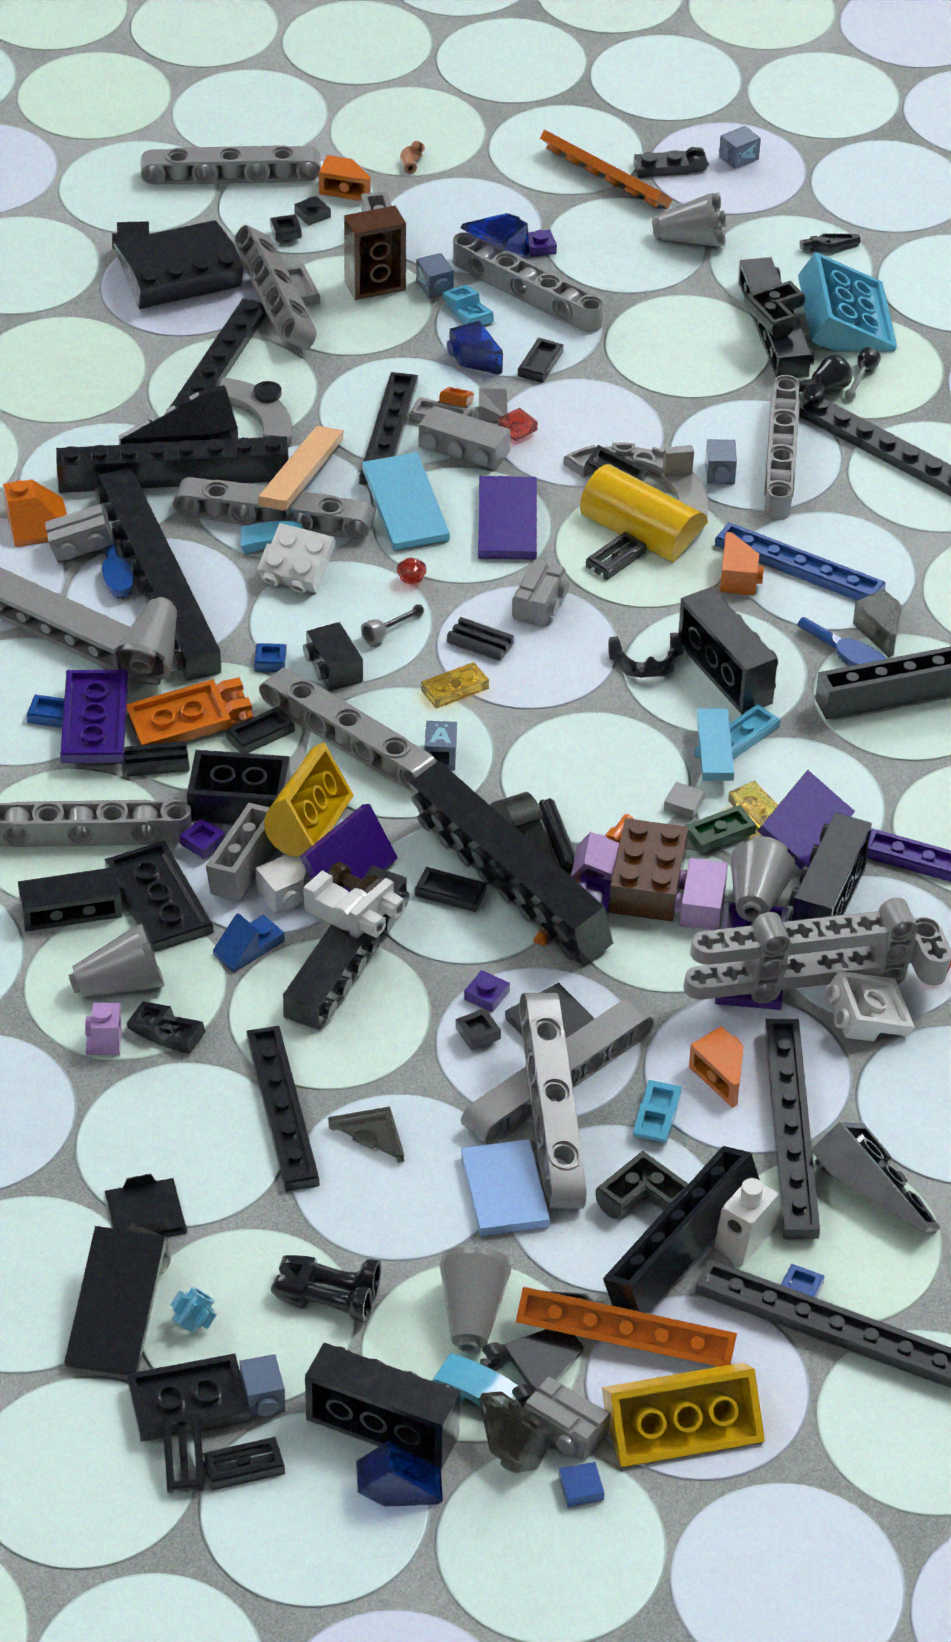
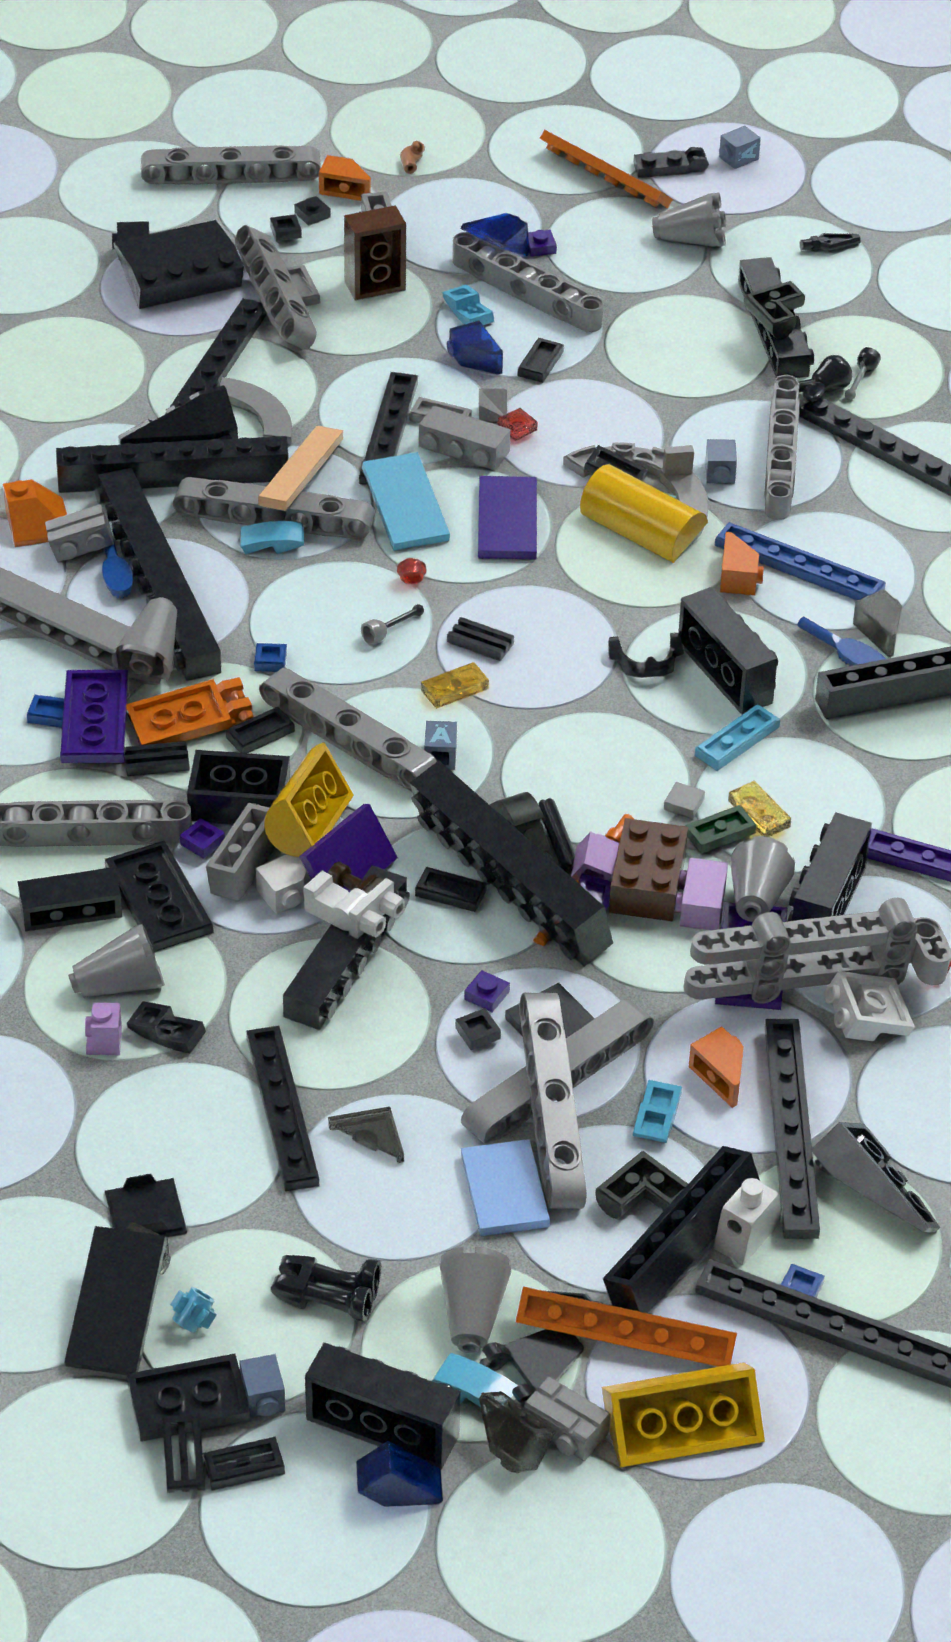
blue slope [213,913,285,973] -> none
black piece [254,381,282,403] -> none
white plate [257,523,336,594] -> none
black brick [303,622,363,691] -> none
sand blue brick [416,253,454,299] -> none
orange tile [439,387,474,407] -> none
light grey brick [512,560,569,626] -> none
blue tile [558,1462,605,1507] -> none
black tile [586,532,647,580] -> none
medium azure tile [696,708,734,781] -> none
dark purple tile [757,770,855,870] -> none
medium azure slope [798,252,897,351] -> none

